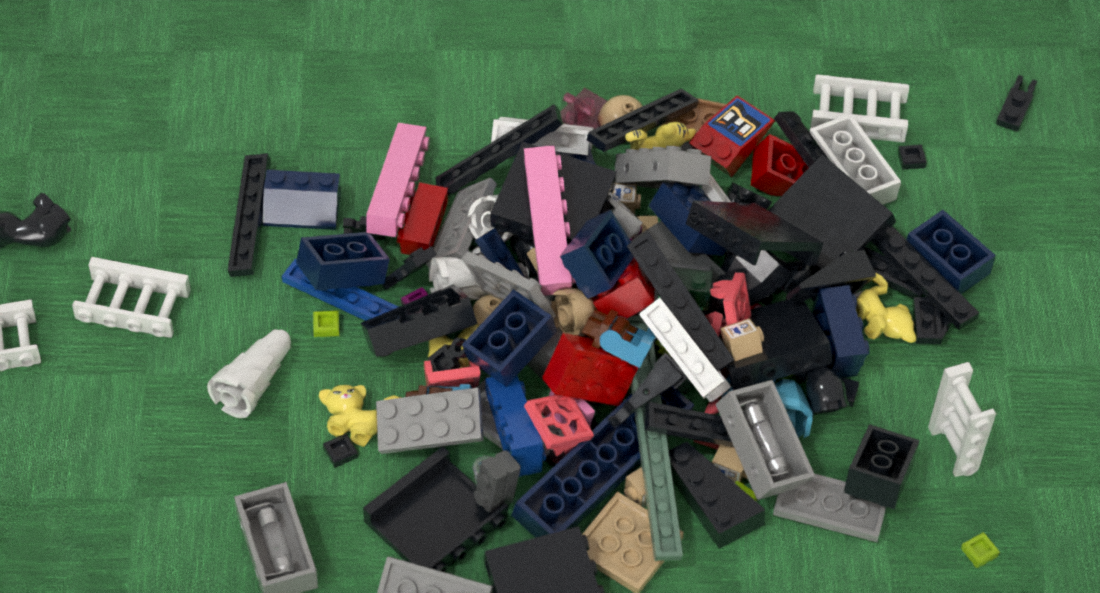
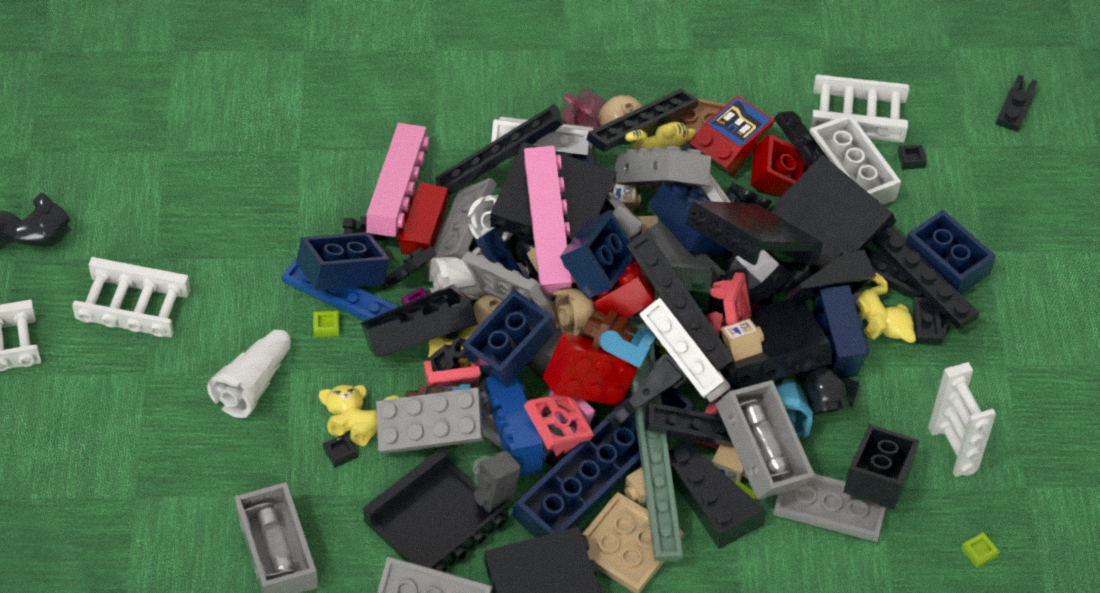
black plate [227,153,271,277] -> none
slope [263,170,341,230] -> none

